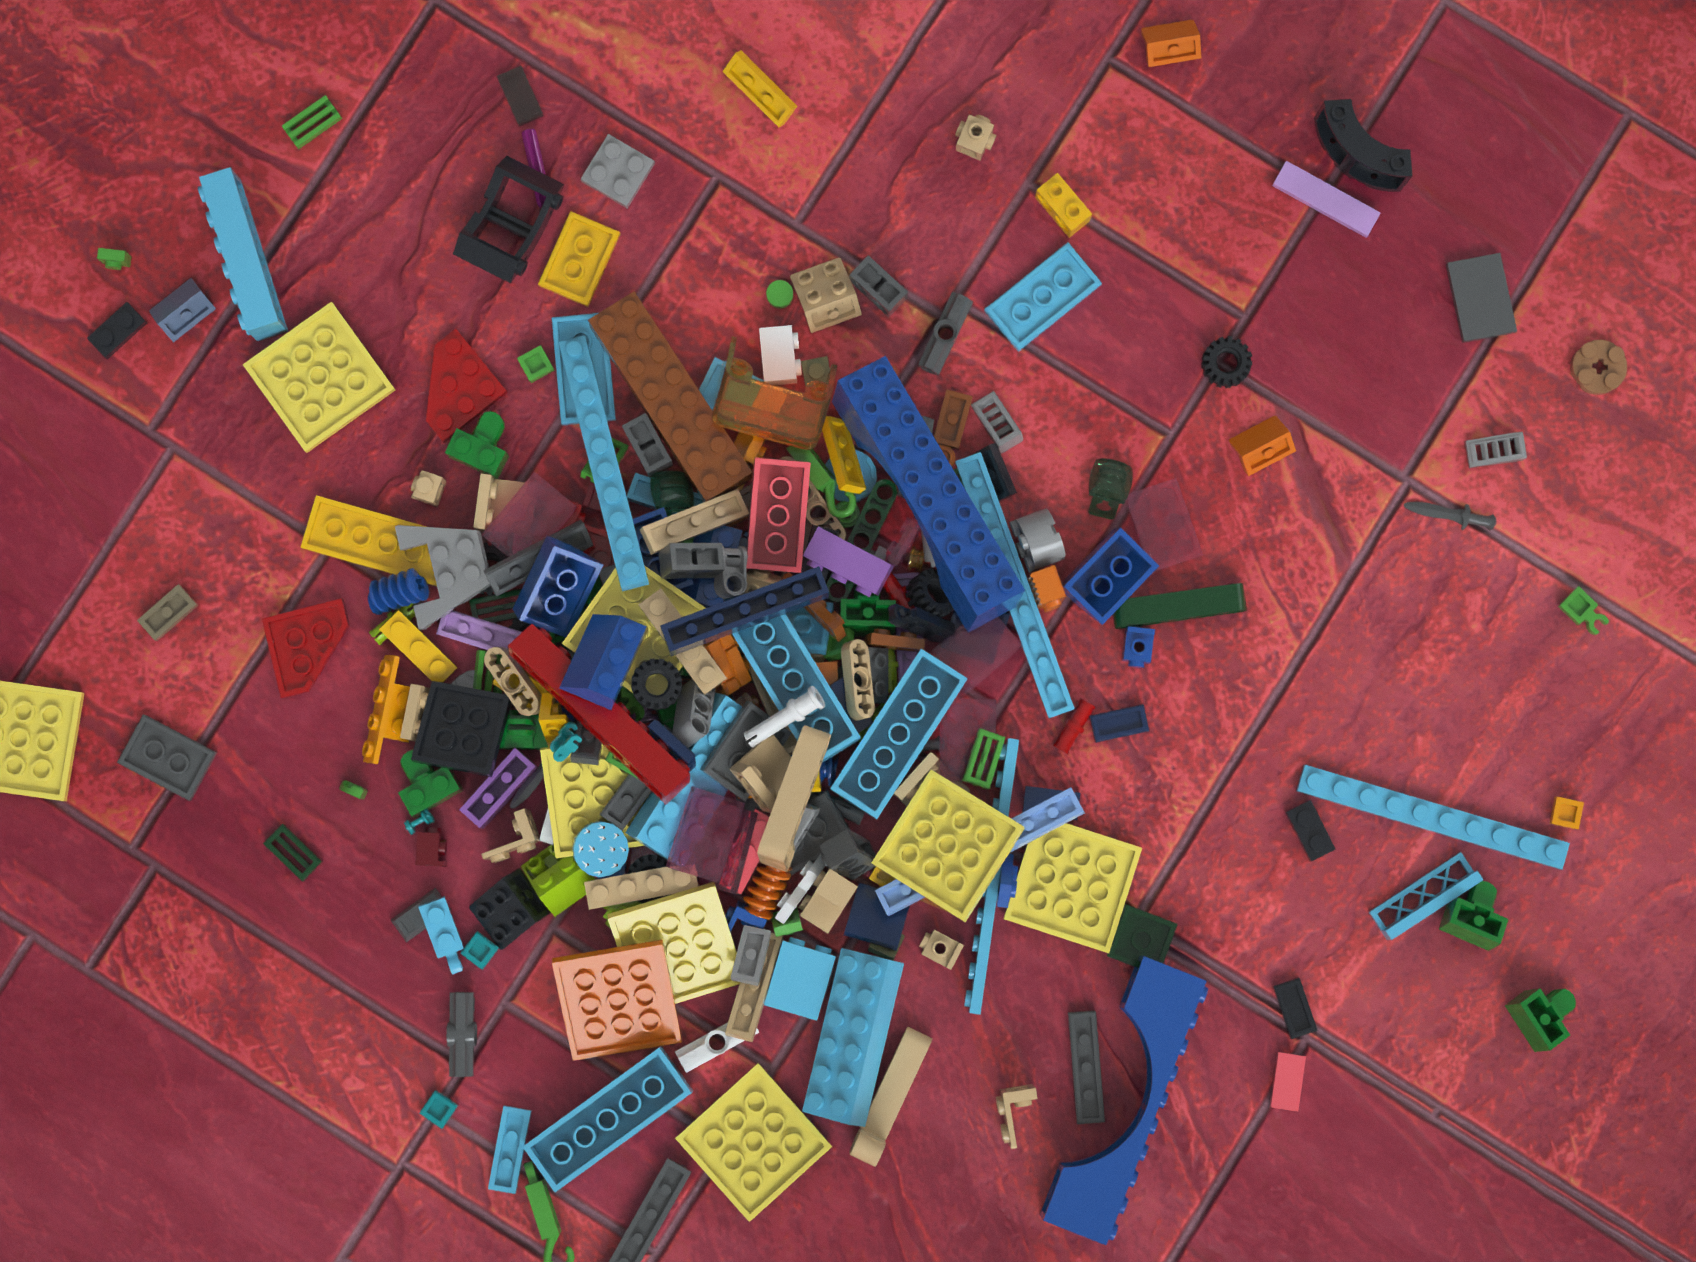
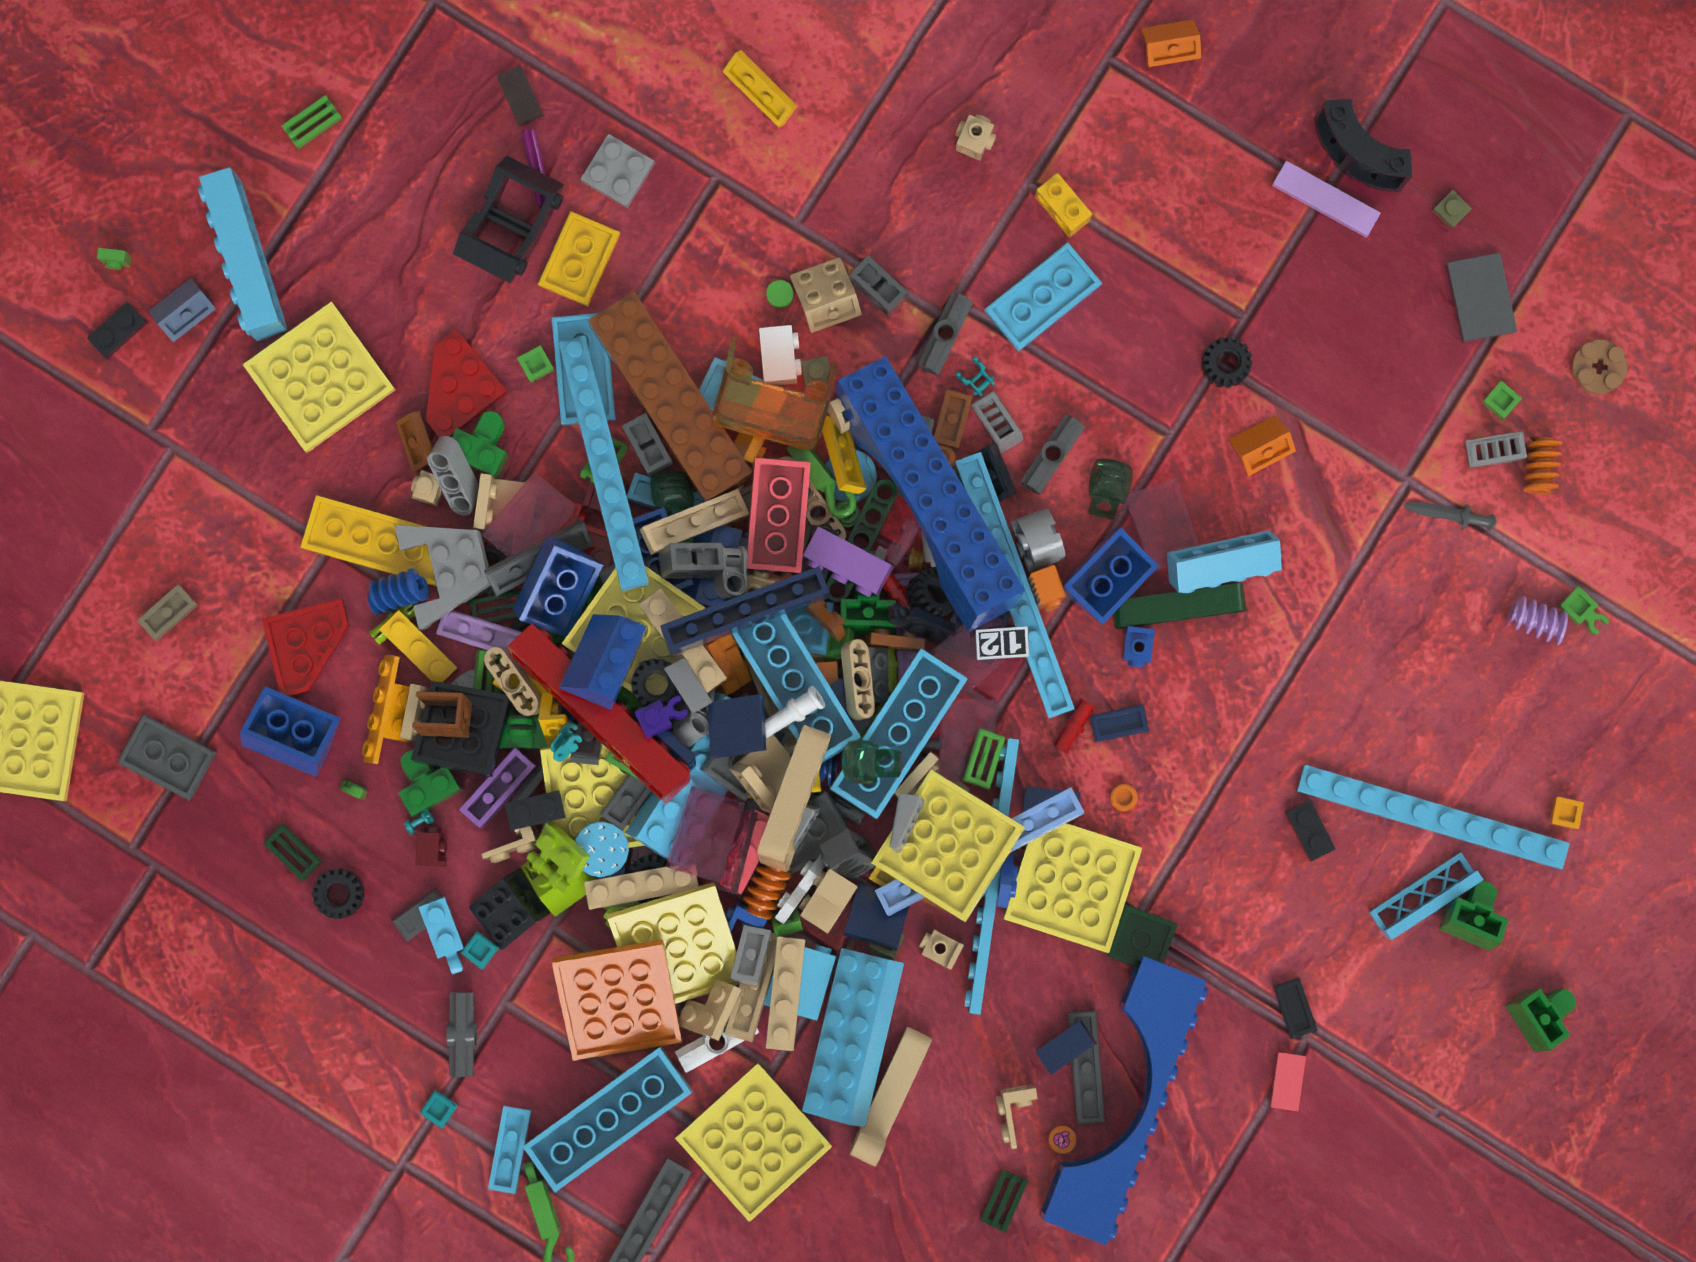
none -> blue slope [240,687,340,777]
none -> black tyre [312,869,365,919]
none -> dark orange plate [395,411,432,473]
none -> dark orange piece [412,691,472,738]
none -> light grey beam [427,436,479,516]
none -> black plate [504,791,566,831]
none -> lime plate [527,822,590,894]
none -> dark purple plate [634,696,688,739]
none -> light grey sticker [664,658,712,713]
none -> tan plate [679,980,741,1041]
none -> dark blue tile [708,694,767,759]
none -> tan plate [766,937,805,1051]
none -> tan tile [828,398,850,434]
none -> clear green piece [842,740,902,784]
none -> light grey slope [890,793,925,853]
none -> teal piece [955,356,995,397]
none -> sticker [976,626,1029,660]
none -> dark green tile [980,1169,1028,1233]
none -> dark grey piece [1020,414,1085,495]
none -> dark blue tile [1035,1020,1097,1075]
none -> orange tile [1048,1125,1076,1154]
none -> orange tile [1109,784,1138,812]
none -> medium azure brick [1167,530,1282,593]
none -> olive plate [1432,190,1472,229]
none -> bright green plate [1482,381,1522,420]
none -> lavender piece [1505,595,1568,646]
none -> orange piece [1523,437,1563,495]

